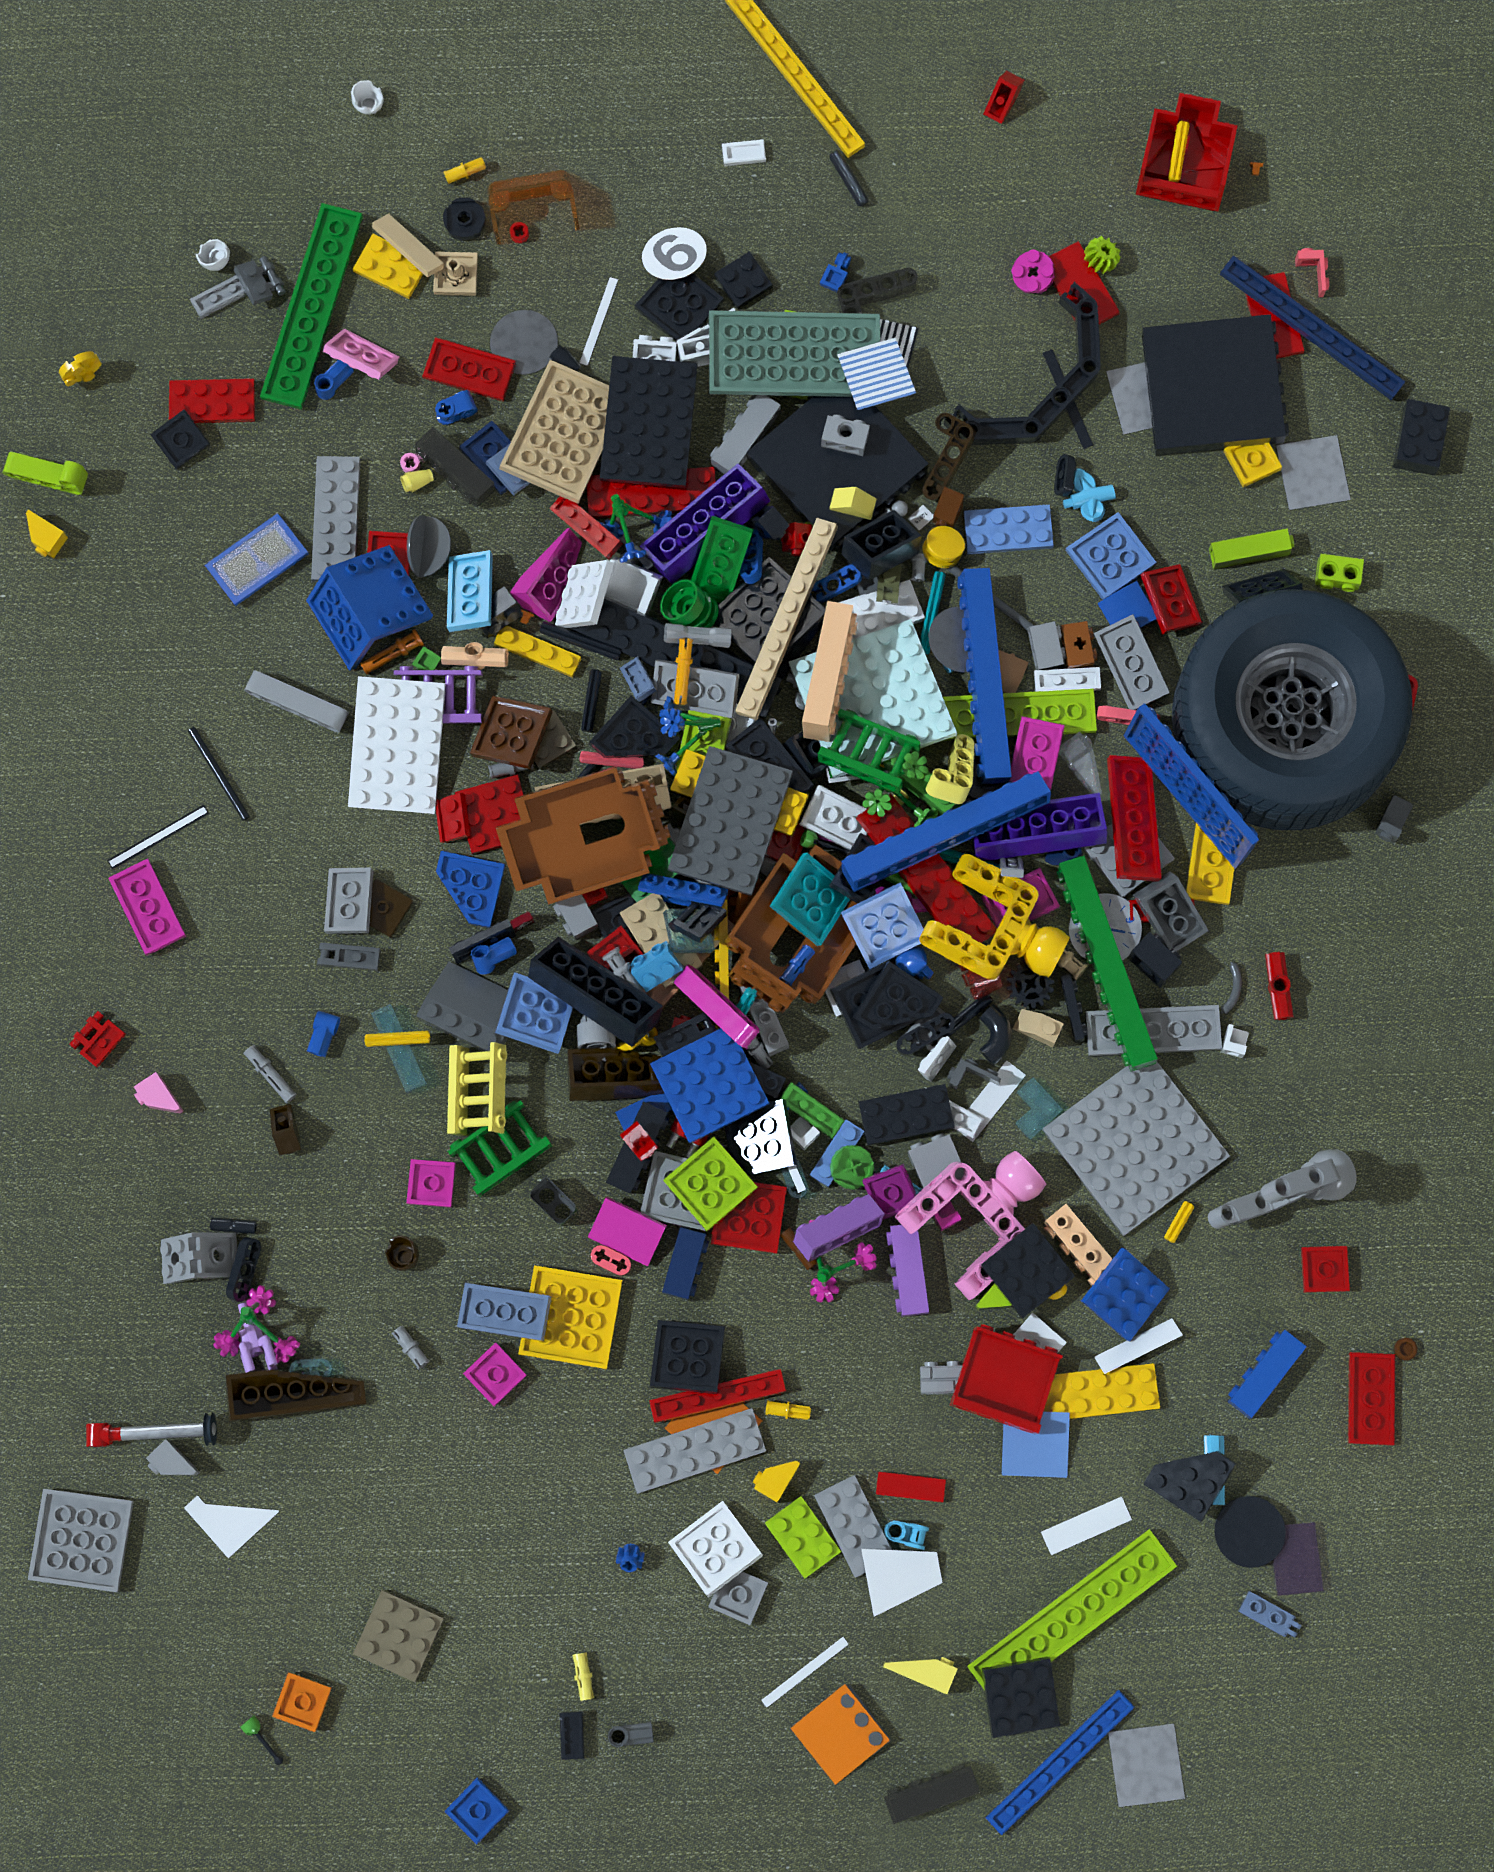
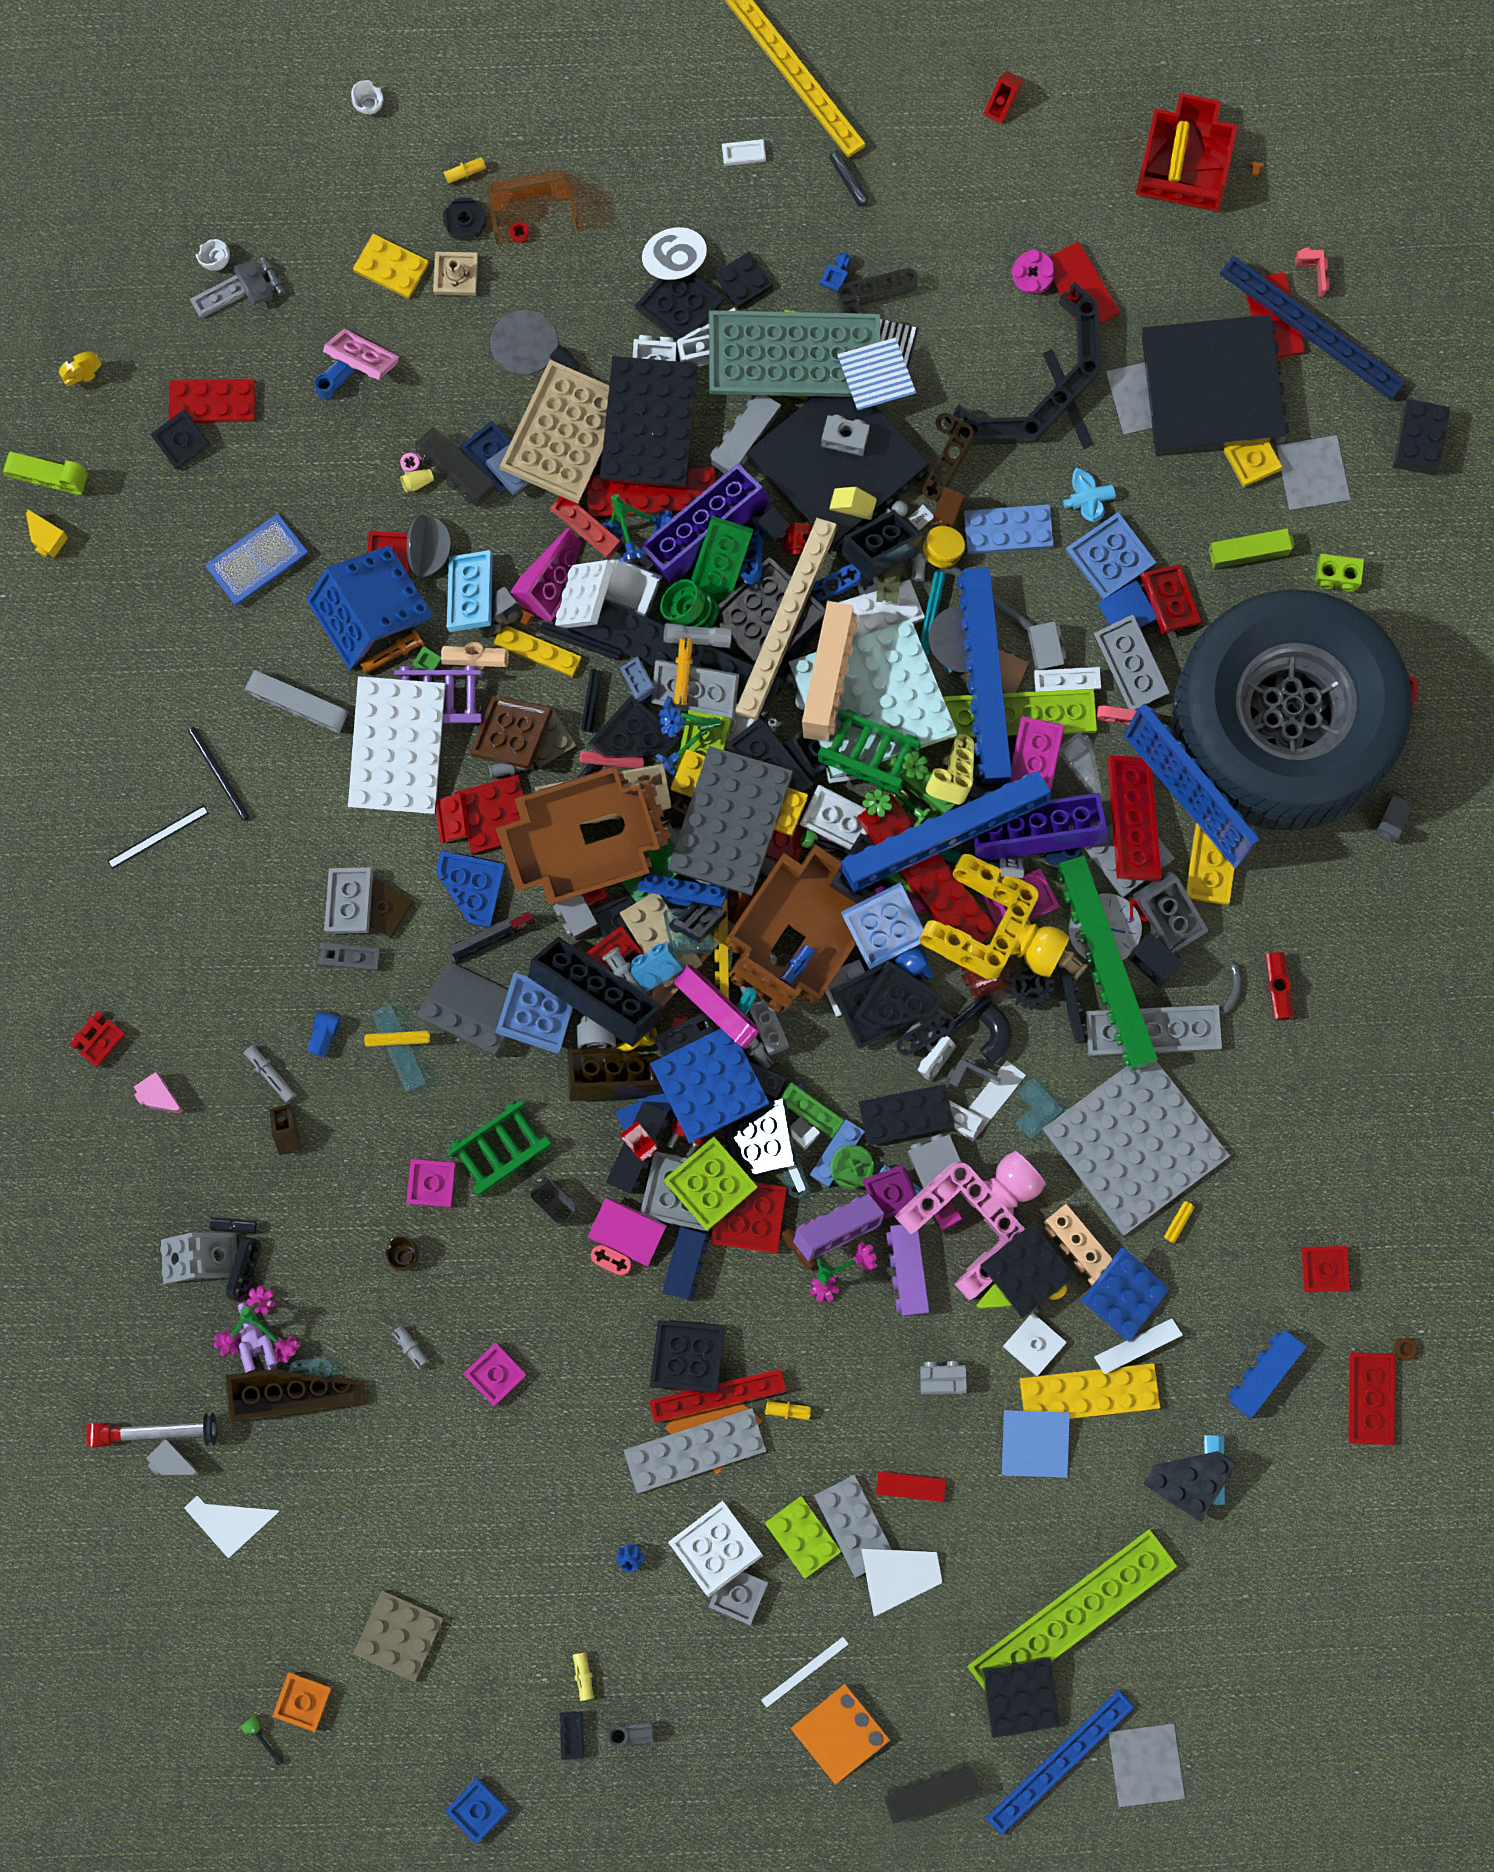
light grey plate [28,1489,134,1592] -> none
dark pink plate [108,858,186,956] -> none
green plate [260,203,363,410] -> none
light grey plate [311,456,360,582] -> none
tan tile [372,214,444,278] -> none
red tile [422,337,516,402] -> none
blue piece [435,390,478,425] -> none
light yellow fence [447,1042,507,1136] -> none
sand blue plate [457,1283,552,1341] -> none
blue piece [471,937,517,975] -> none
yellow plate [518,1265,623,1370] -> none
white sticker [580,277,618,366] -> none
yellow slope [752,1461,800,1503] -> none
teal plate [770,853,850,946] -> none
light yellow slope [883,1657,958,1694] -> none
medium azure piece [884,1521,929,1550] -> none
red panel [949,1324,1063,1435] -> none
tan slope [1013,1009,1064,1047] -> none
white sticker [1041,1497,1132,1555] -> none
black plate [1054,454,1077,497] -> none
dark orange brick [1060,621,1097,669] -> none
lime gear [1084,236,1121,274] -> none
light grey piece [1208,1149,1356,1229] -> none
black sticker [1215,1496,1286,1568] -> none
white panel [1221,1024,1248,1058] -> none
black plate [1222,569,1303,605] -> none
sand blue hinge [1238,1591,1302,1638] -> none
clear purple tile [1273,1522,1324,1596] -> none

